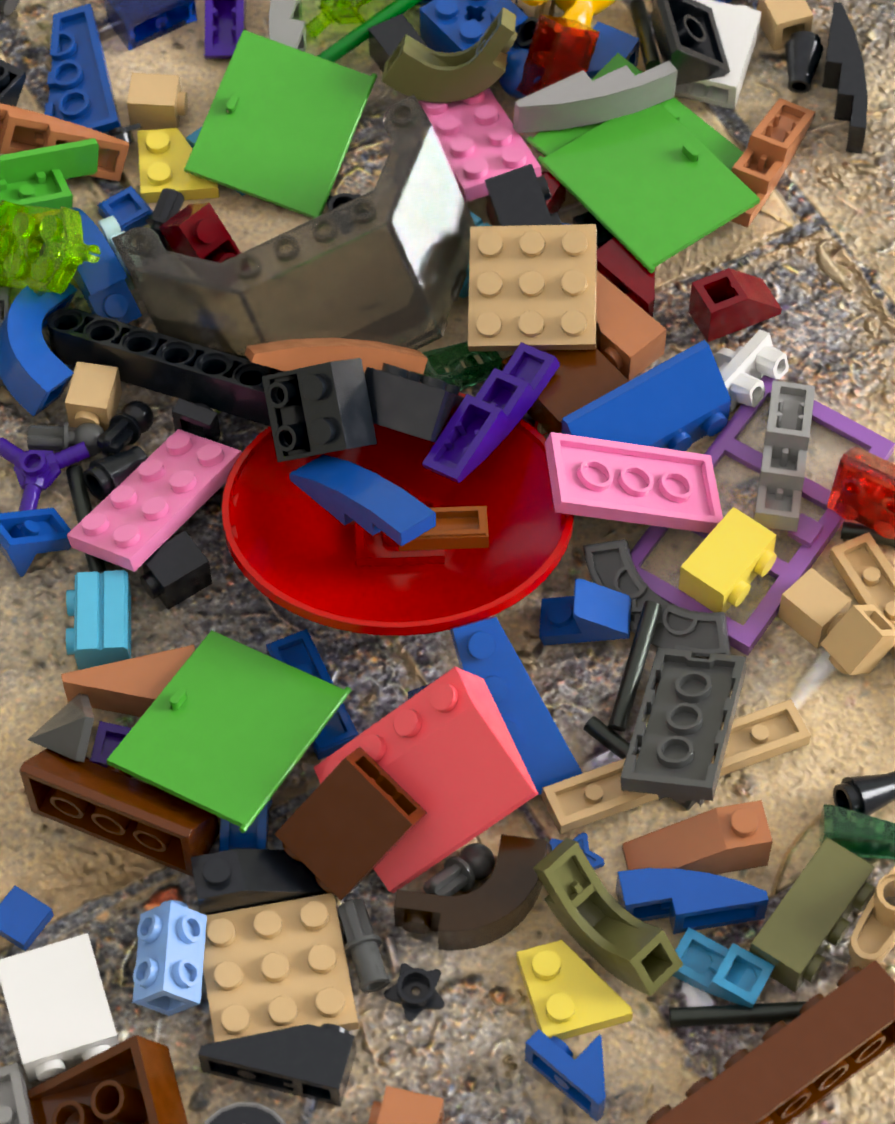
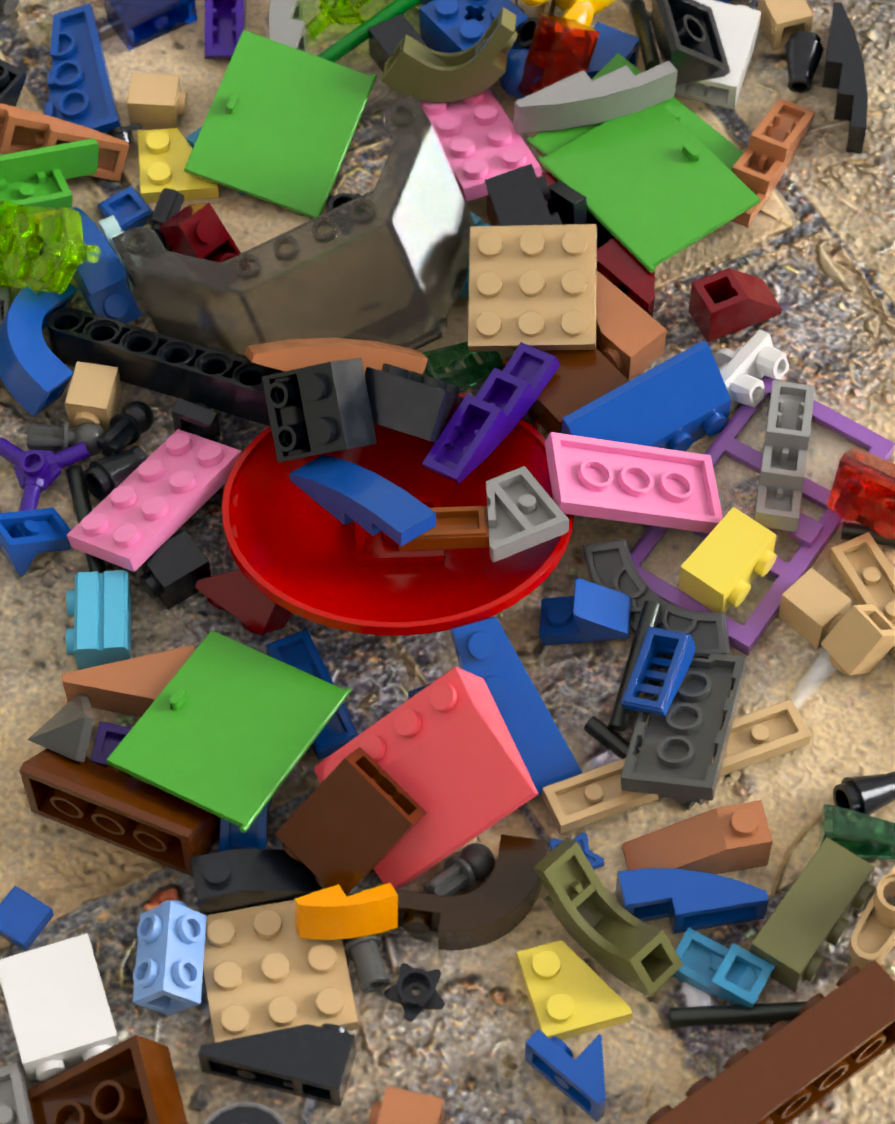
none -> dark red slope [194,569,291,635]
none -> light orange slope [295,883,398,940]
none -> light grey wing [486,466,569,563]
none -> black plate [548,181,588,225]
none -> blue slope [621,626,696,716]

